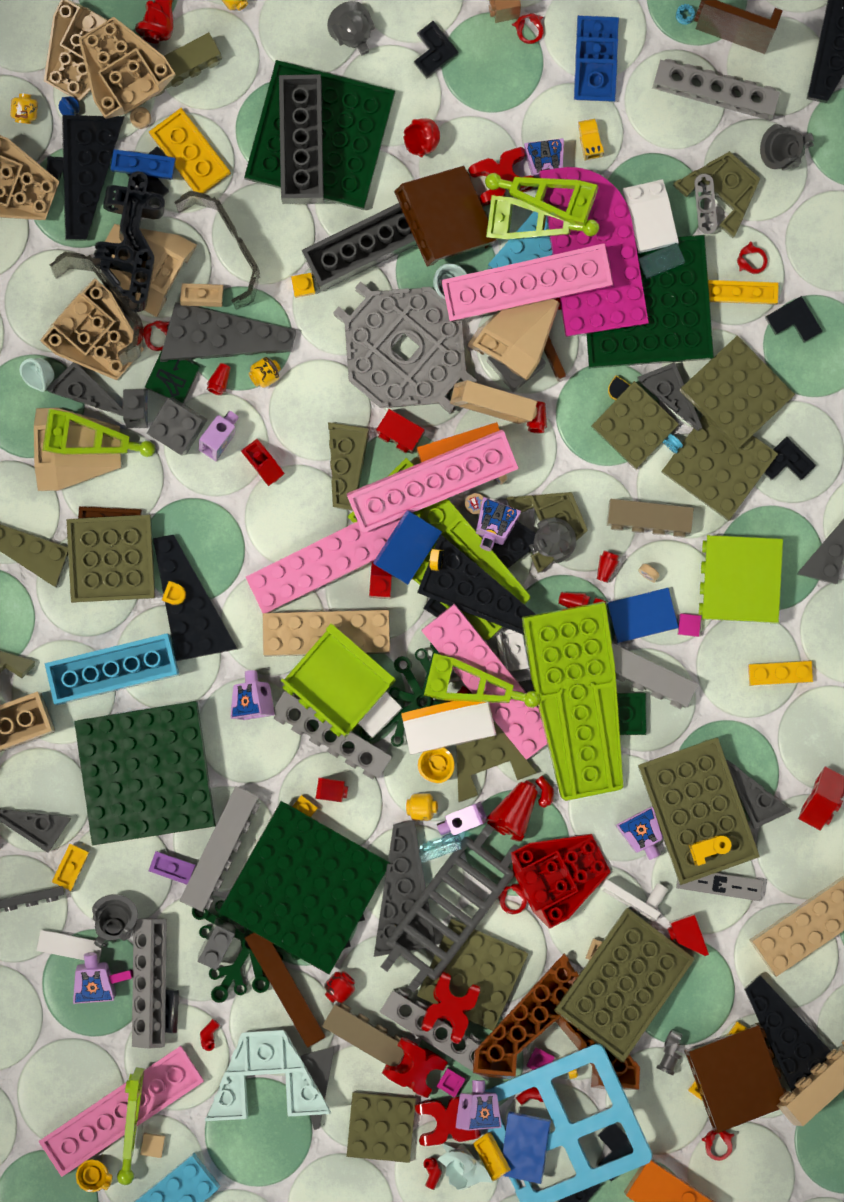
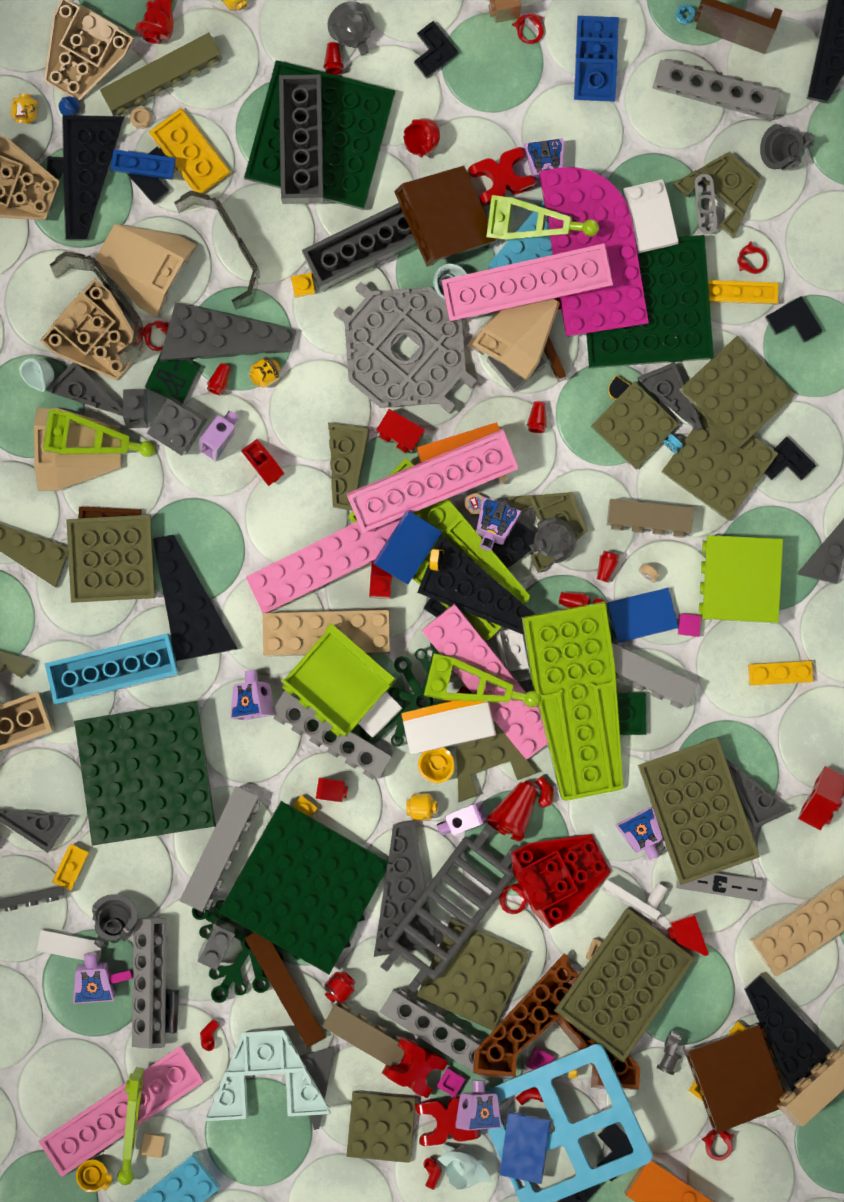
tan wedge [79,17,176,119] -> none
black beam [92,171,165,312] -> none
medium lavender plate [149,851,196,885] -> none
yellow tile [162,581,186,605] -> none
tan plate [180,283,224,307] -> none
clear light blue plate [419,833,462,863] -> none
red piece [421,972,480,1044] -> none
tan window [450,380,537,424] -> none
yellow plate [473,1132,511,1181] -> none
lime plate [485,173,598,226] -> none
yellow leg [578,118,604,161] -> none
clear light blue plate [638,243,685,279] -> none
yellow leg [689,835,732,866] -> none
none -> red cone [323,42,344,75]

